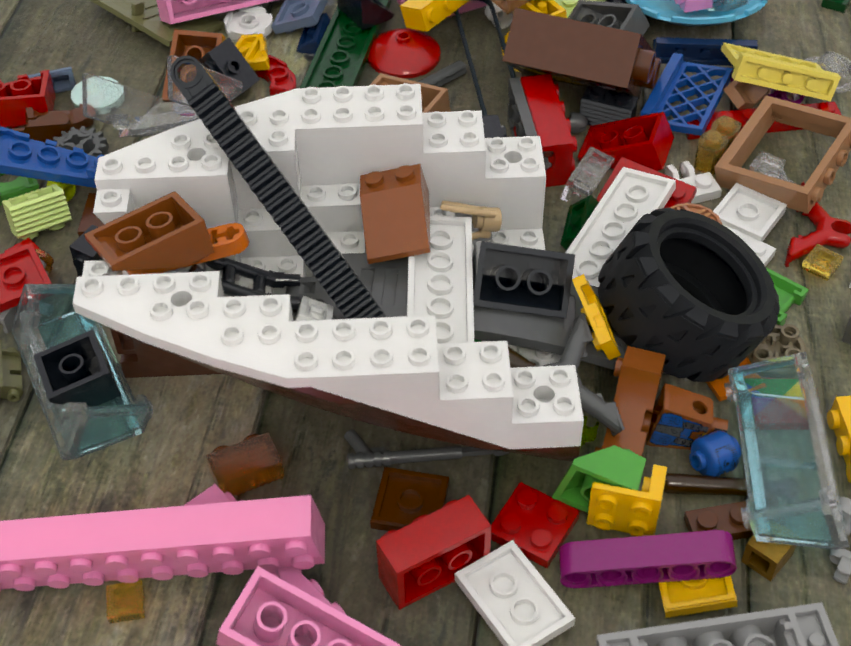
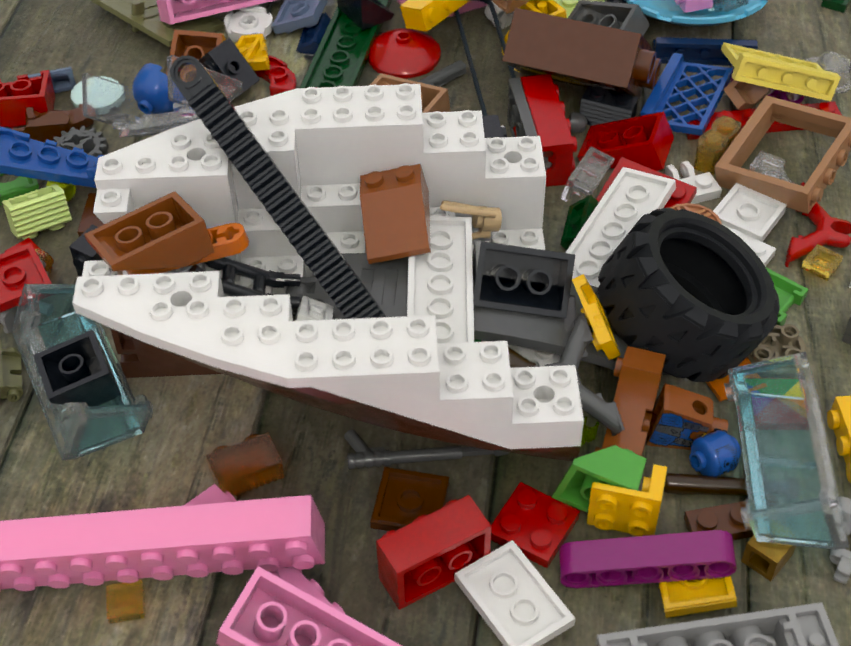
none -> blue cylinder [132,63,186,116]

